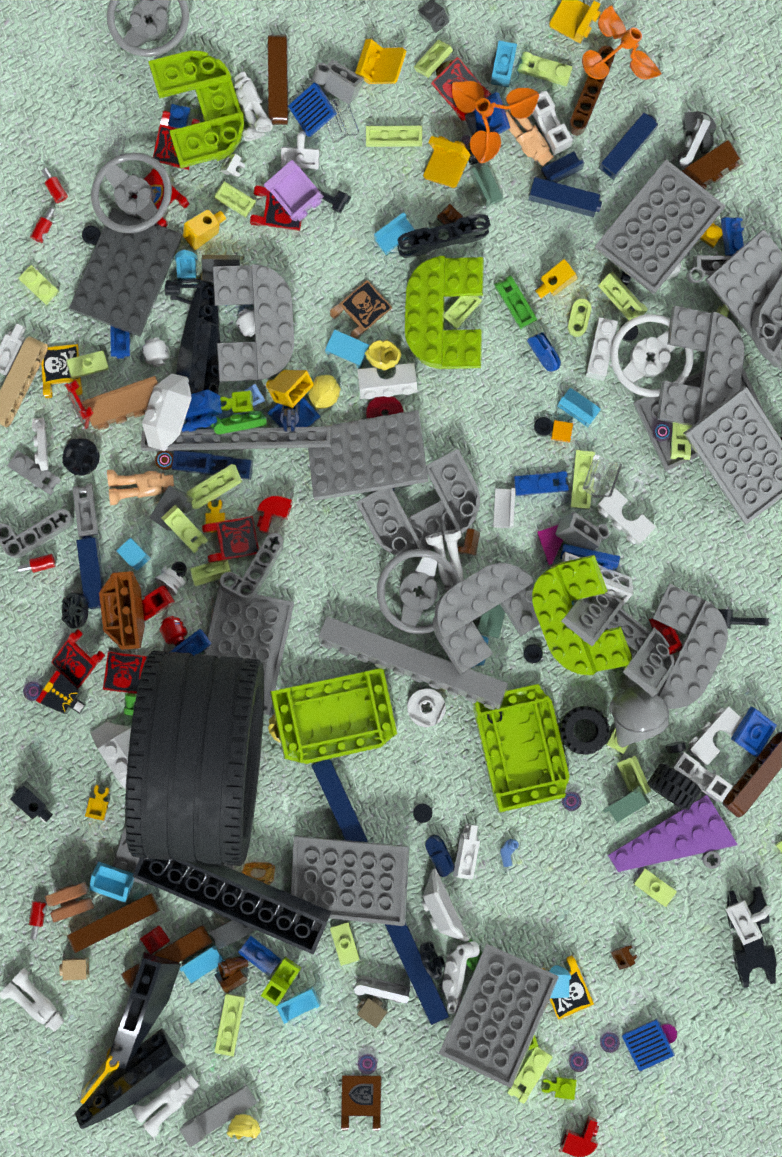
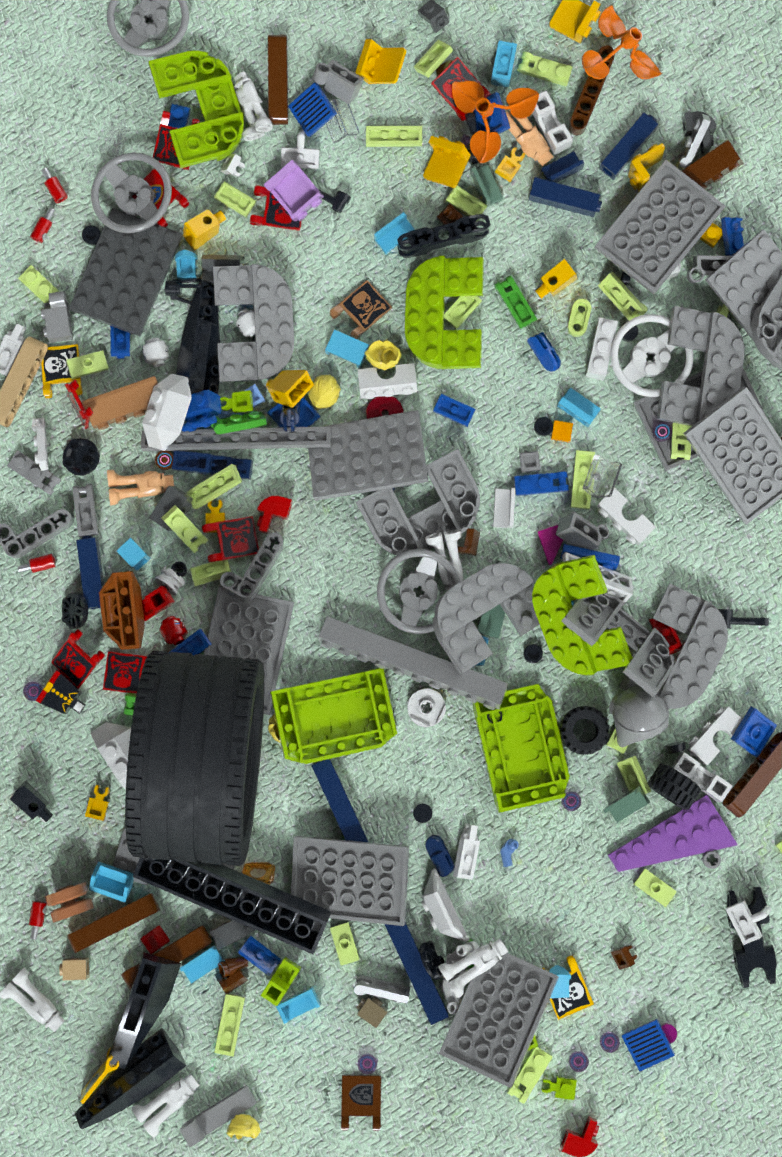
none -> light grey hinge [41,291,73,343]
none -> blue plate [433,394,476,428]
none -> white piece [438,939,509,998]
none -> yellowish green plate [446,185,487,222]
none -> yellow plate [495,147,525,182]
none -> light grey tile [519,451,541,473]
none -> yellow bracket [628,143,665,192]

